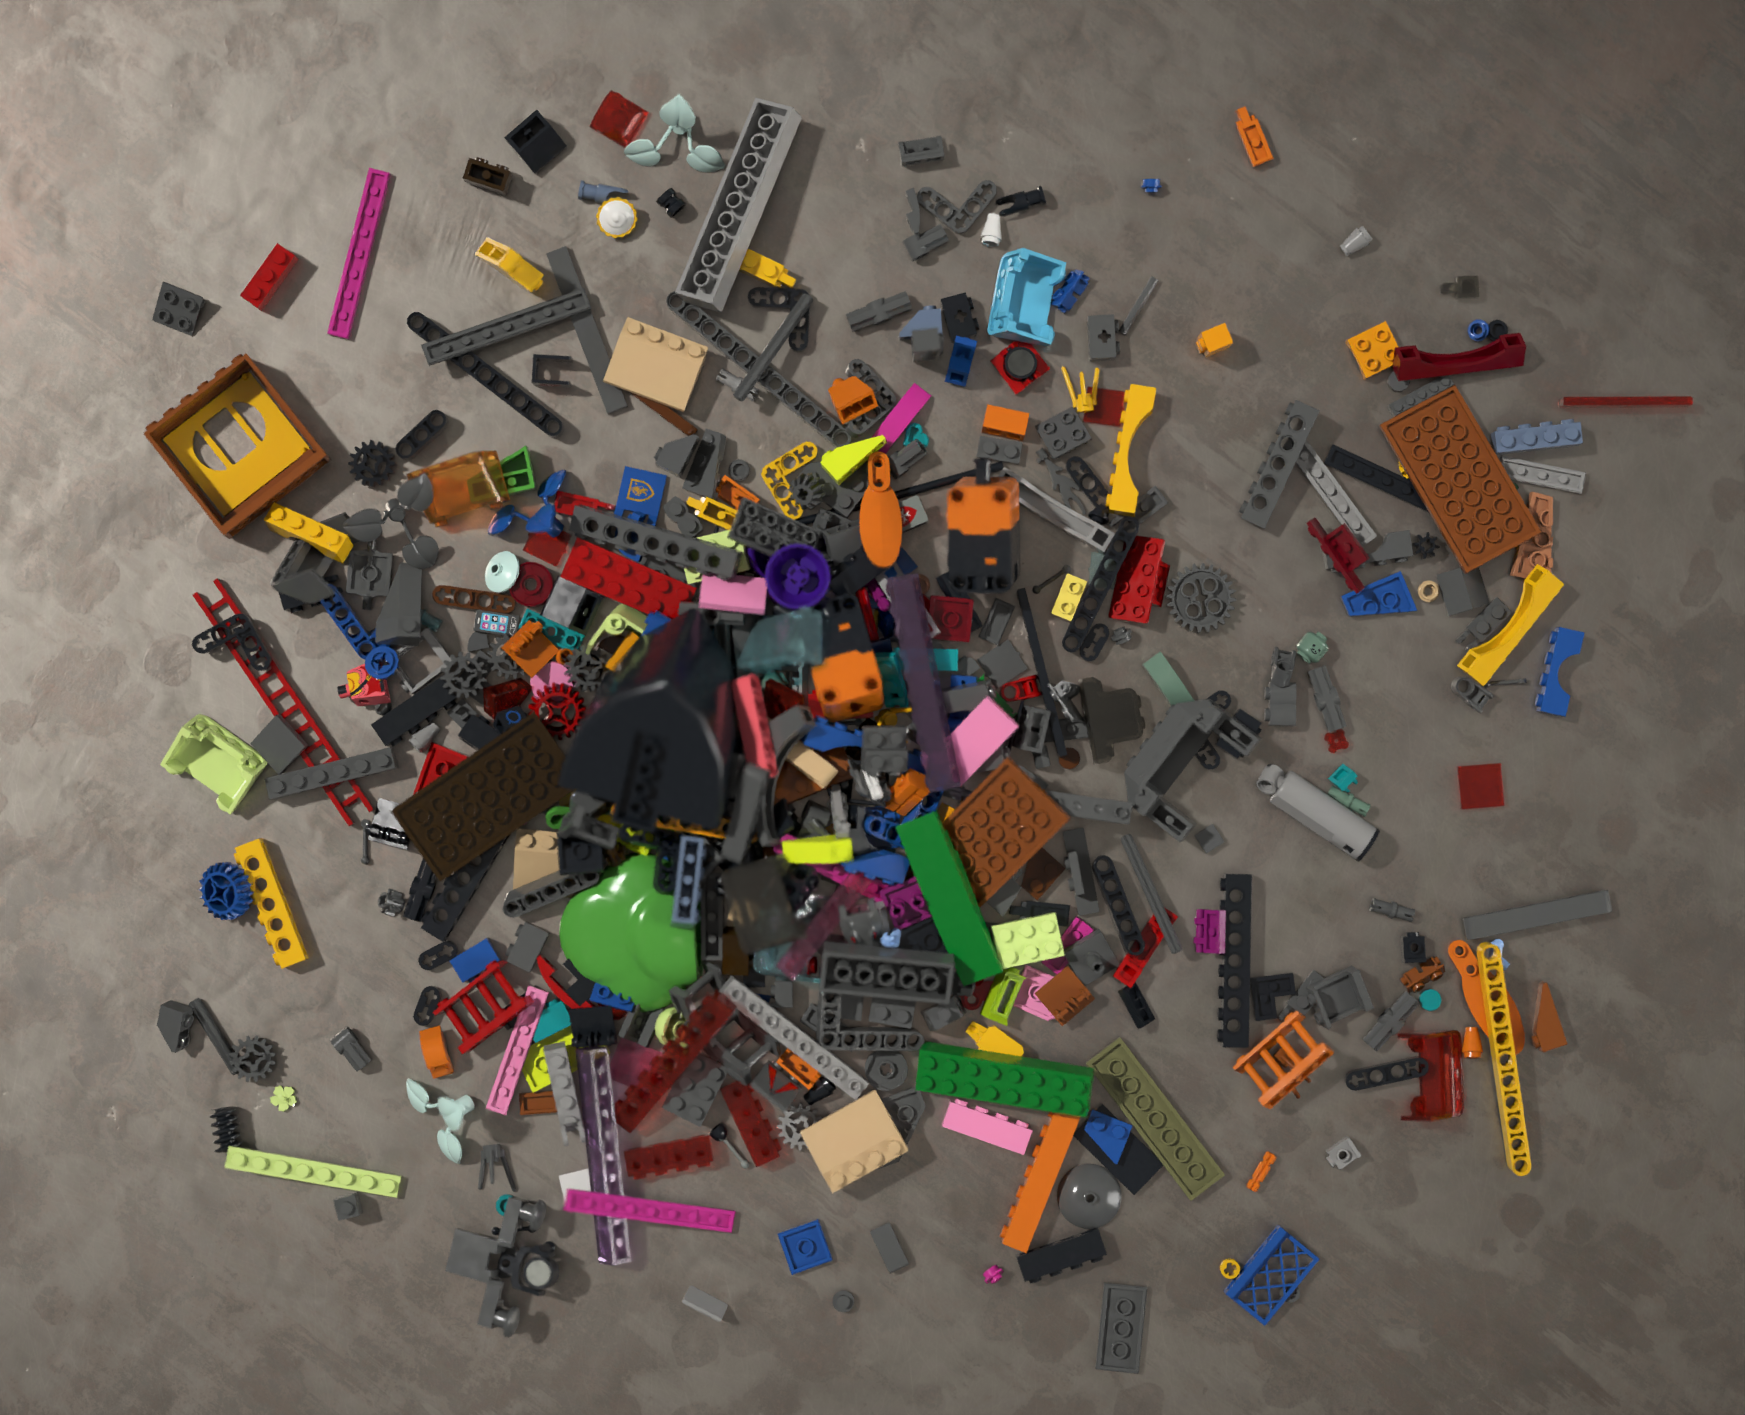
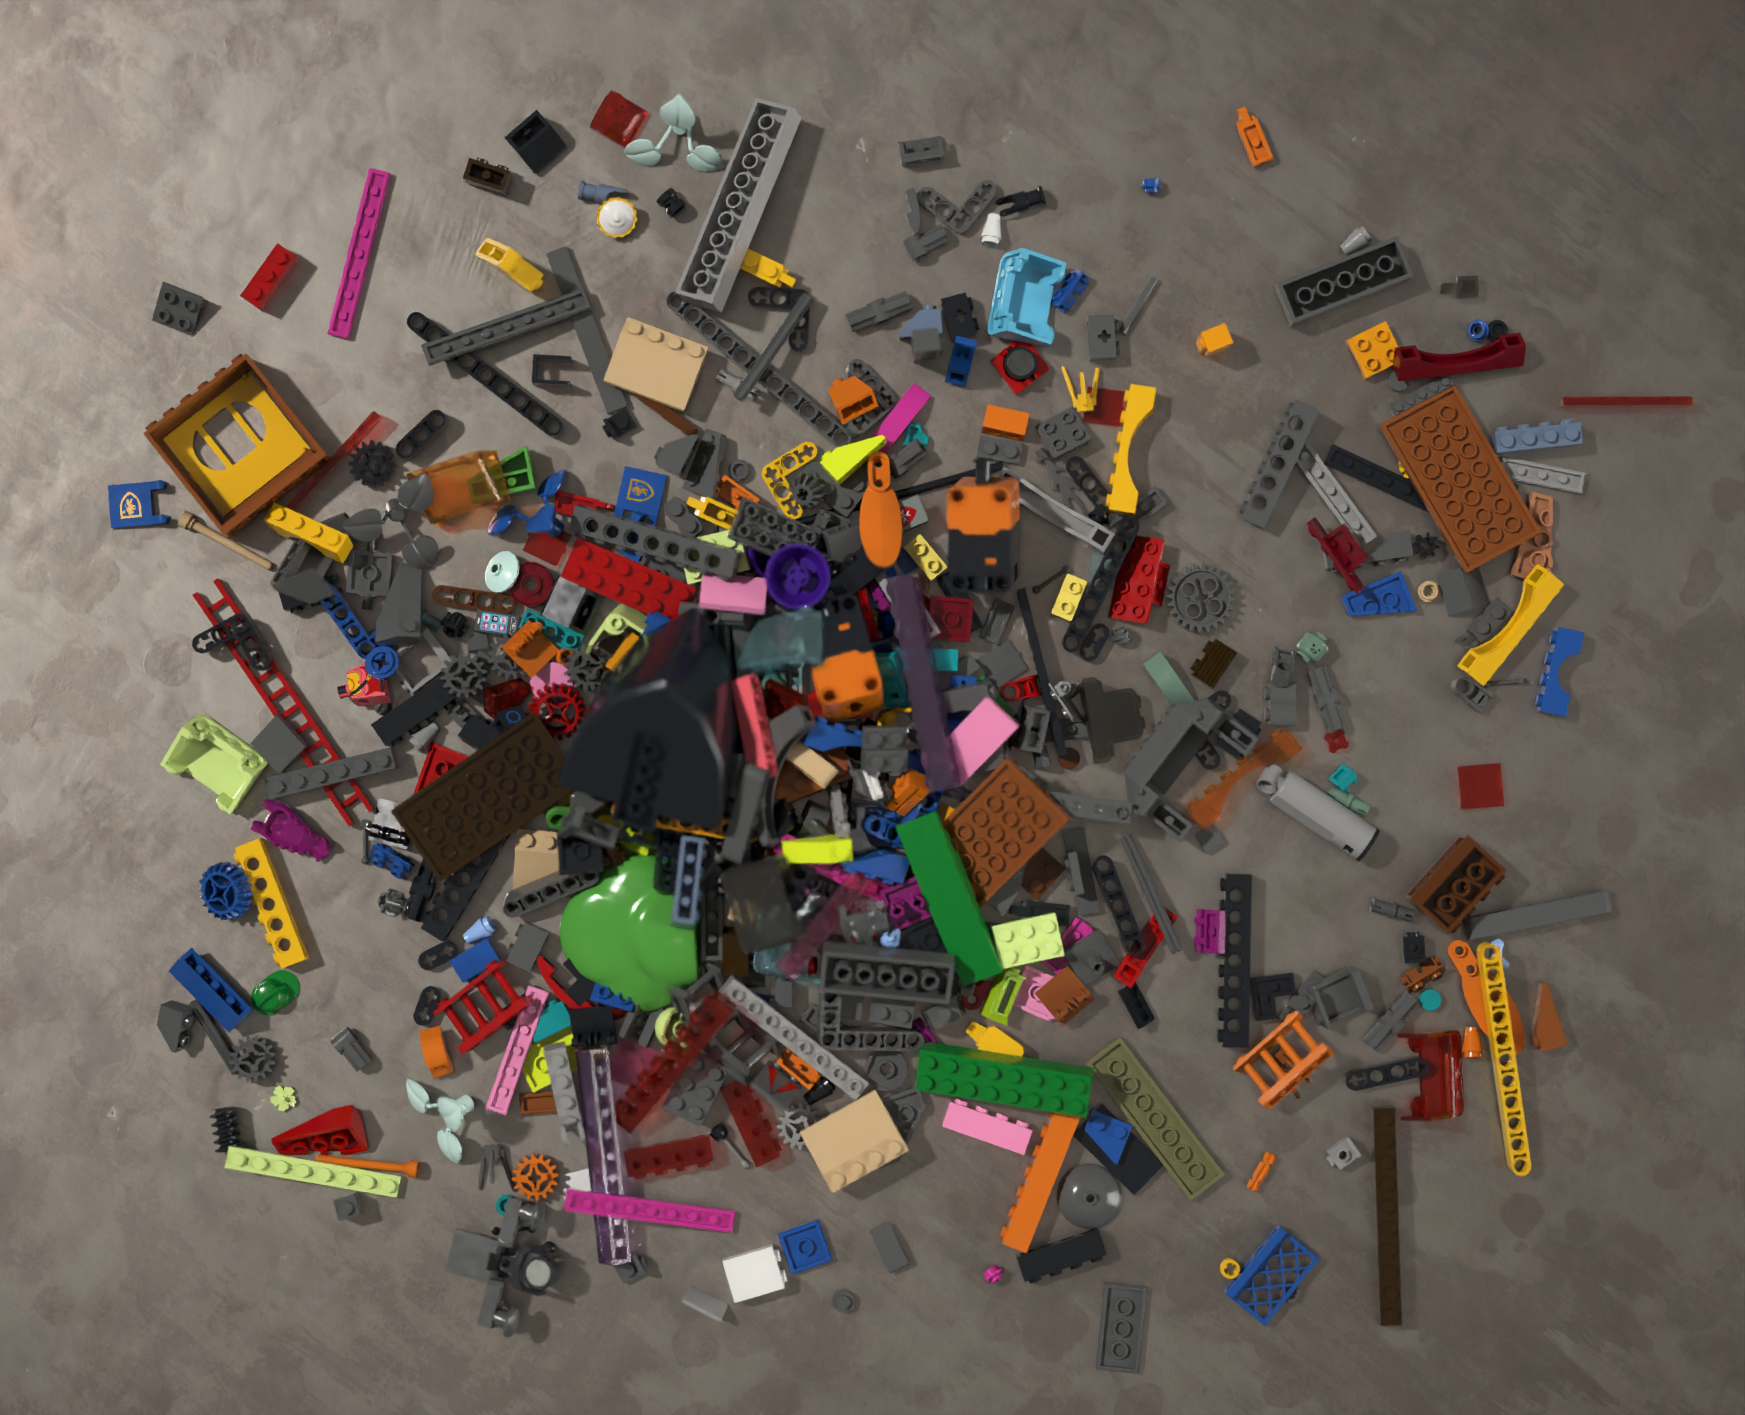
none -> blue flag [108,480,170,528]
none -> blue brick [169,948,252,1032]
none -> tan piece [178,511,273,570]
none -> magenta animal [250,799,331,862]
none -> green piece [251,970,299,1015]
none -> red wedge [271,1105,368,1155]
none -> clear red tile [287,411,383,512]
none -> orange piece [315,1155,419,1178]
none -> blue hinge [369,843,415,880]
none -> black gear [440,612,469,638]
none -> light blue cone [463,916,496,945]
none -> orange gear [512,1153,559,1201]
none -> black bracket [602,408,637,440]
none -> dark grey bracket [614,1252,648,1284]
none -> white brick [722,1244,788,1303]
none -> dark grey plate [816,878,837,896]
none -> light yellow brick [903,534,948,582]
none -> magenta axle [912,1017,937,1043]
none -> clear orange arch [1185,728,1303,831]
none -> dark brown brick [1190,639,1237,689]
none -> dark grey brick [1275,236,1413,326]
none -> dark brown brick [1370,1106,1402,1326]
none -> reddish brown brick [1404,834,1507,934]

